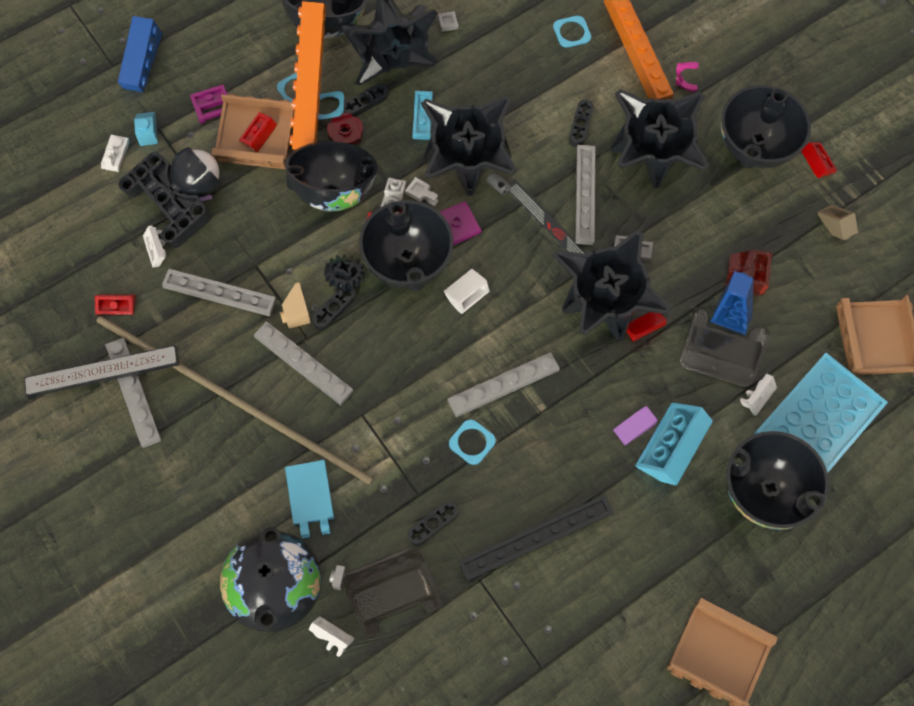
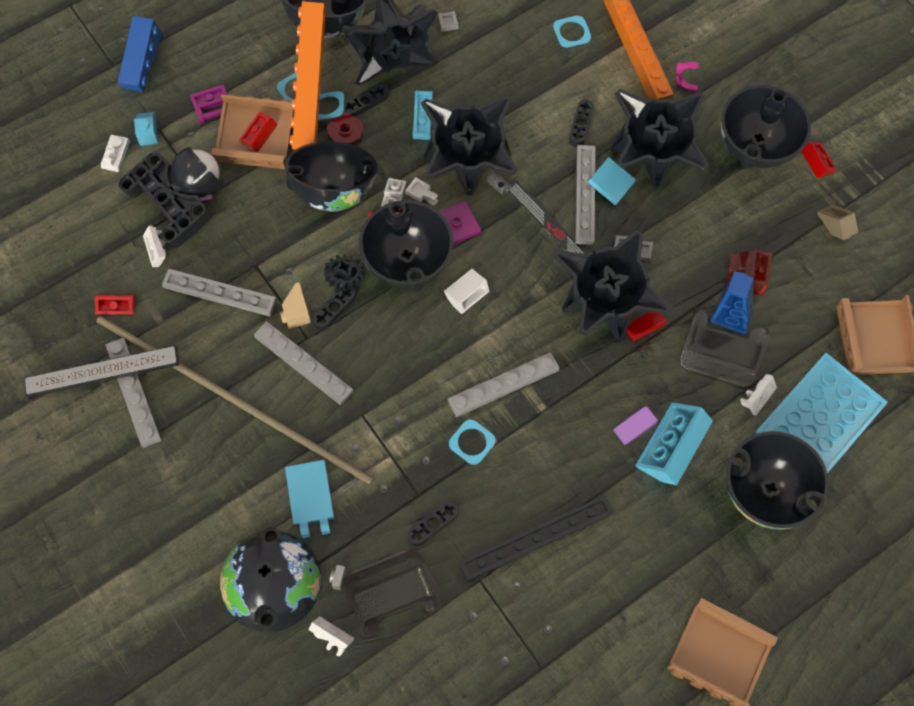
none -> medium azure tile [588,157,636,205]

